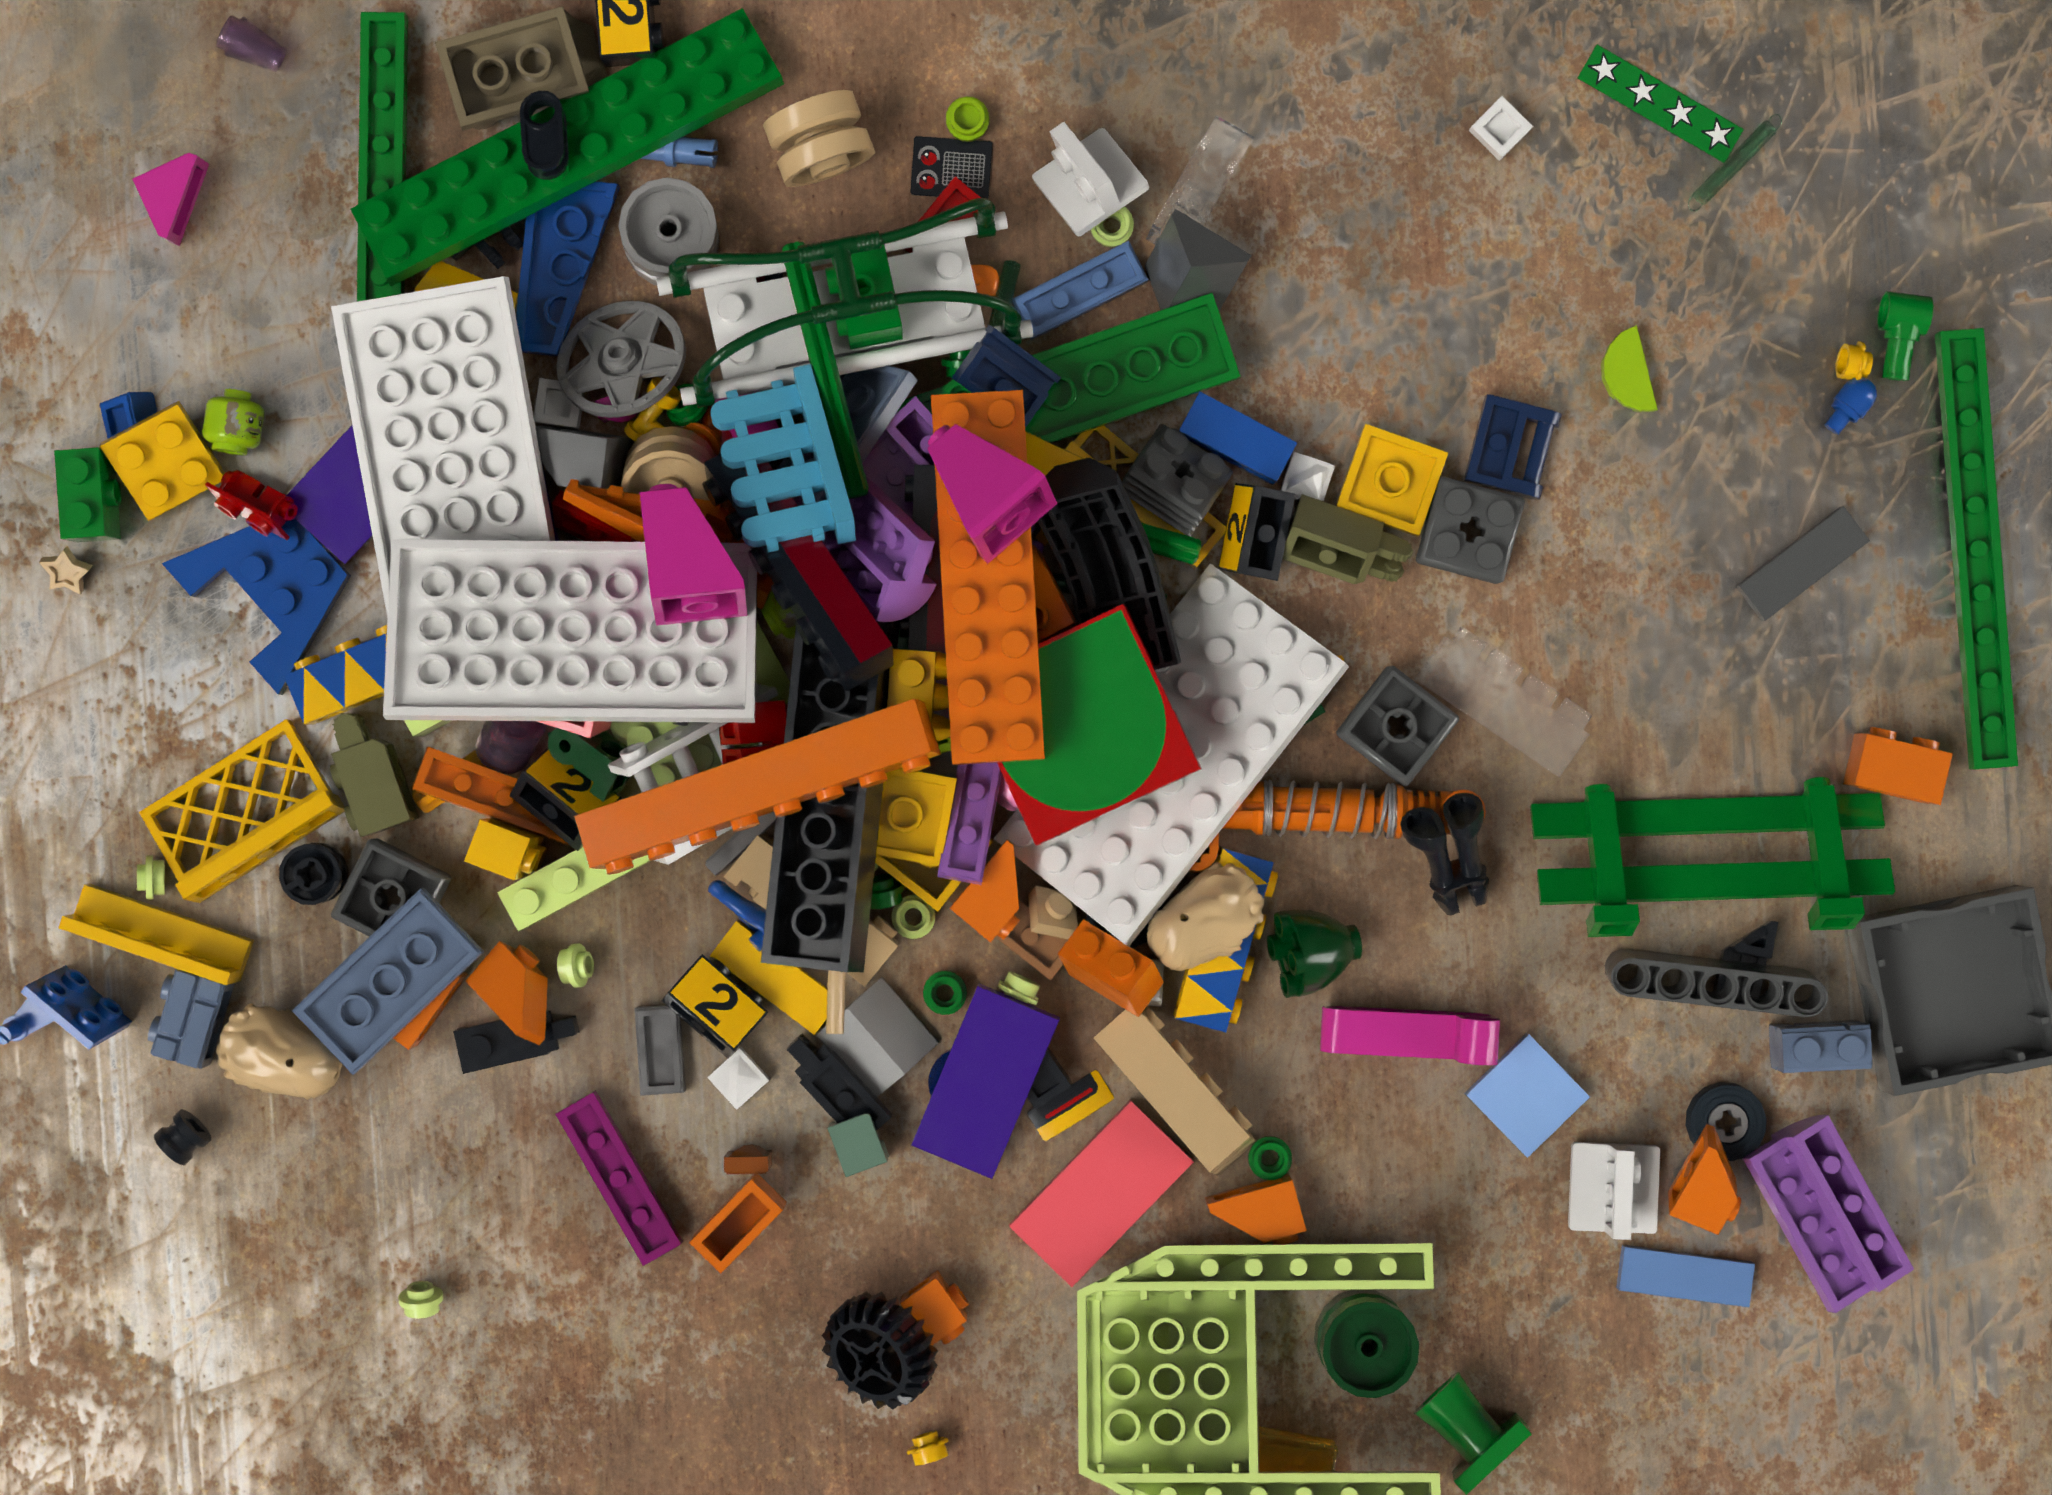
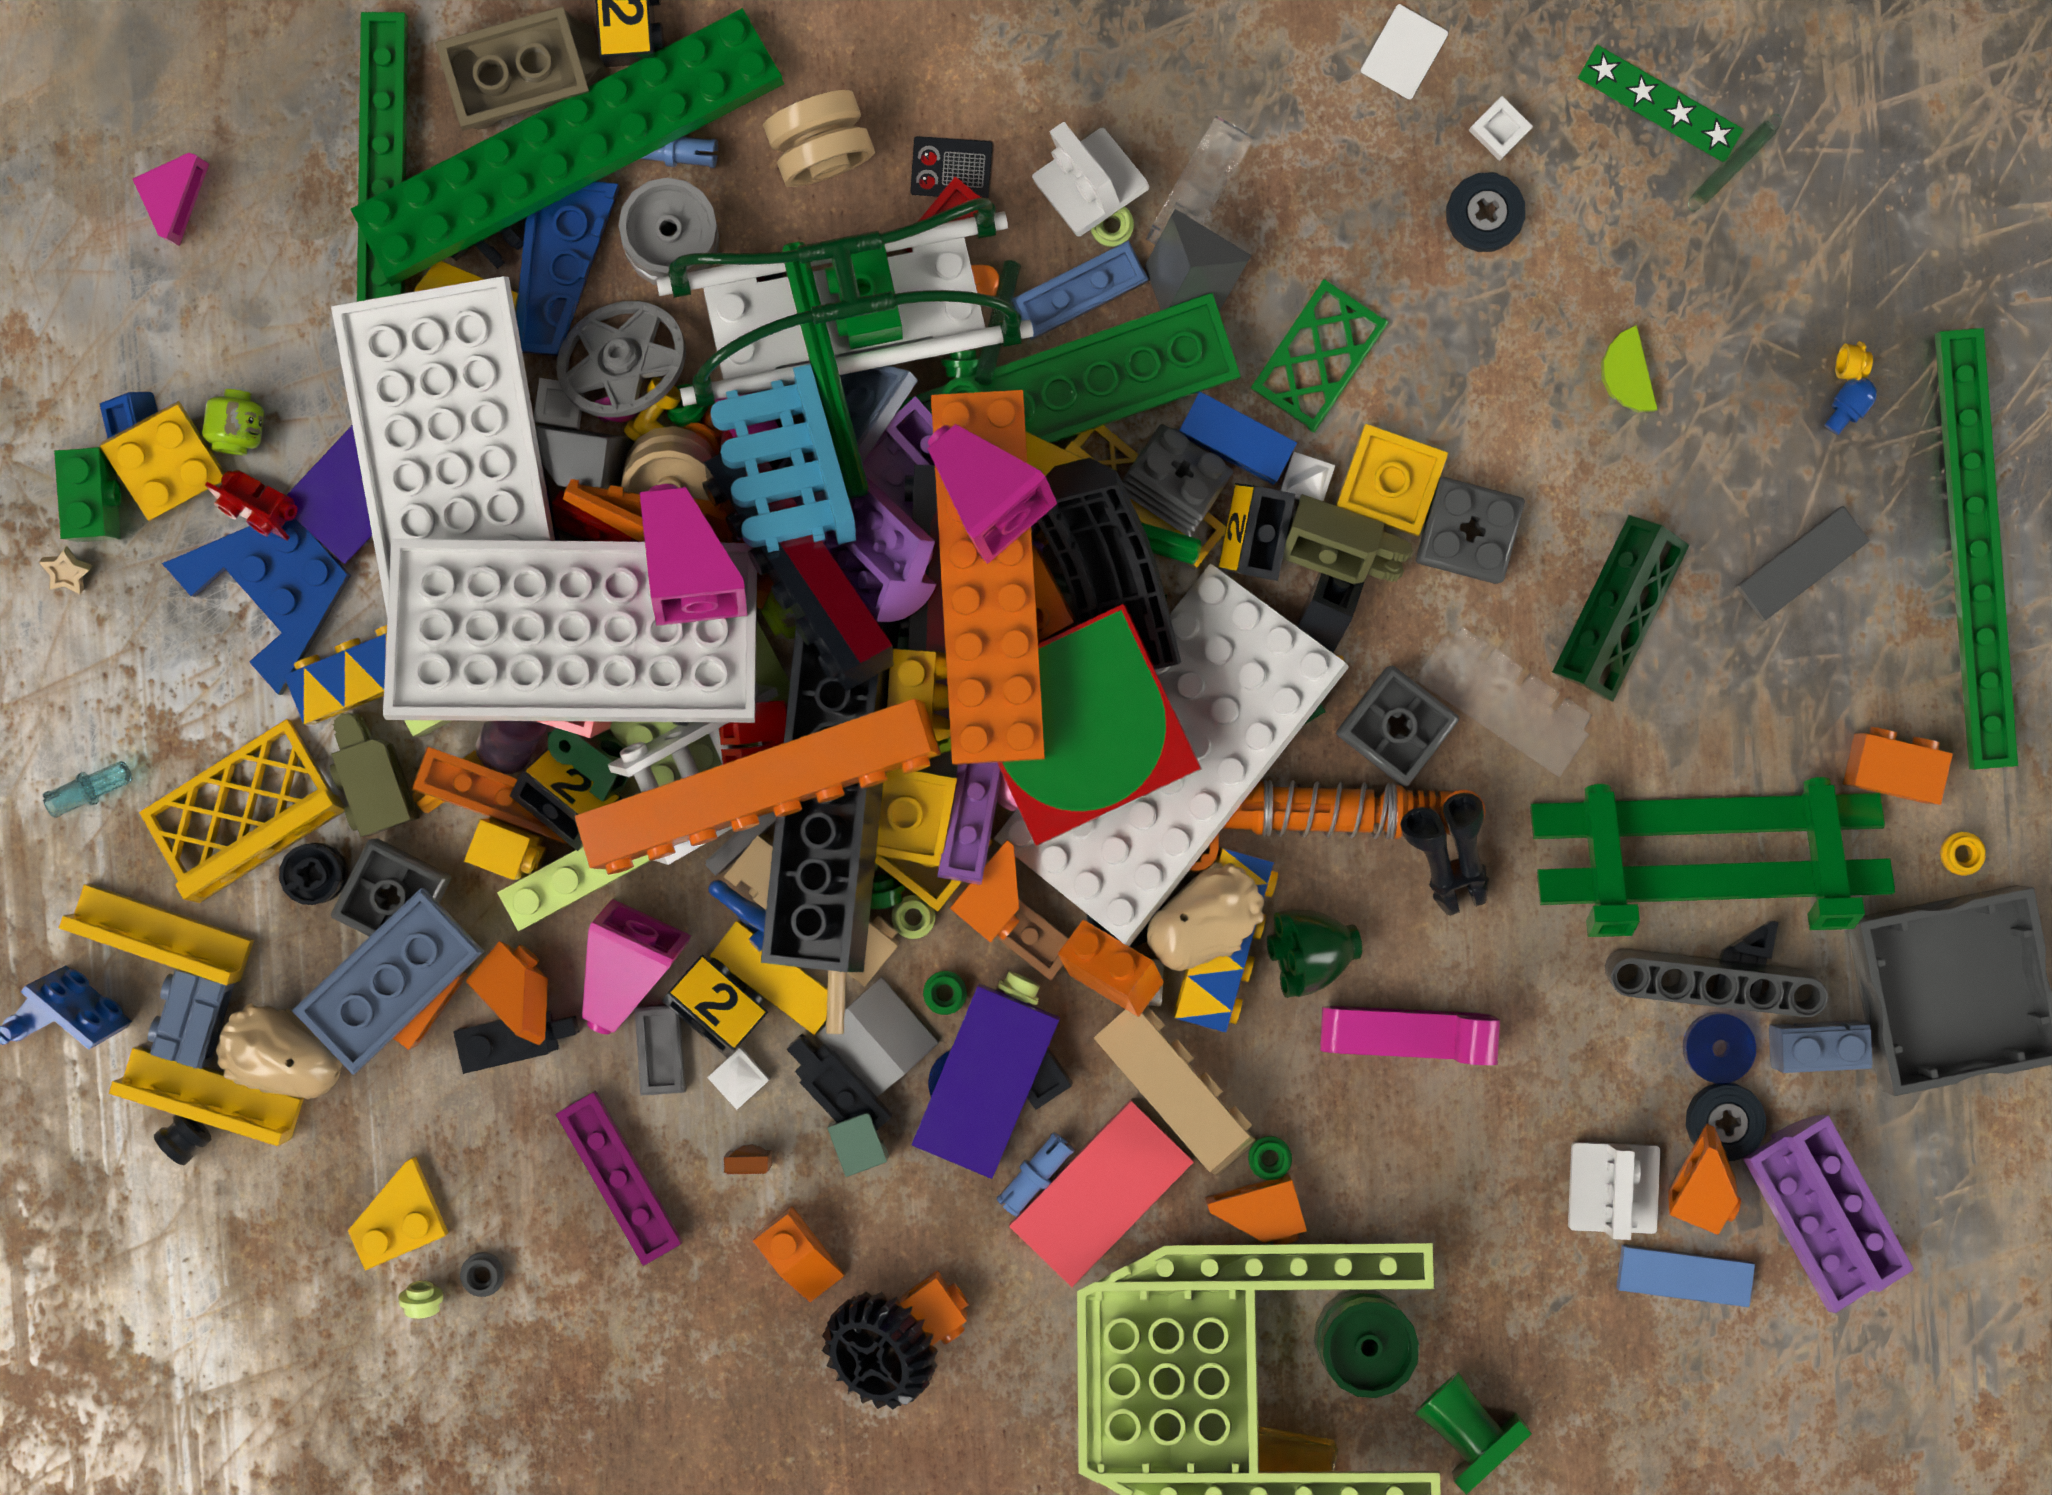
yellowish green plate [137,855,165,899] -> none
clear purple cone [216,15,287,72] -> none
black piece [520,91,569,180] -> none
yellowish green plate [557,943,594,988] -> none
orange piece [689,1174,787,1274] -> none
yellow plate [907,1430,949,1466] -> none
lime plate [946,96,990,142] -> none
dark blue plate [952,325,1061,428] -> none
sticker [1027,1070,1114,1141] -> none
tan plate [1028,886,1078,939] -> none
dark blue plate [1463,394,1562,500] -> none
light blue tile [1464,1033,1590,1158] -> none
green pin [1877,291,1934,381] -> none
none -> clear light blue axle [43,761,133,818]
none -> yellow fence [109,1046,304,1146]
none -> yellow wing [348,1156,449,1271]
none -> dark grey plate [460,1252,505,1297]
none -> dark pink slope [582,899,691,1035]
none -> orange slope [753,1206,845,1302]
none -> medium blue pin [996,1132,1074,1217]
none -> green window [1250,279,1389,433]
none -> black slope [1297,572,1367,653]
none -> white sticker [1361,4,1448,100]
none -> black bush [1446,172,1525,252]
none -> dark green fence [1552,515,1689,702]
none -> clear blue piece [1682,1012,1756,1084]
none -> yellow plate [1940,832,1986,876]

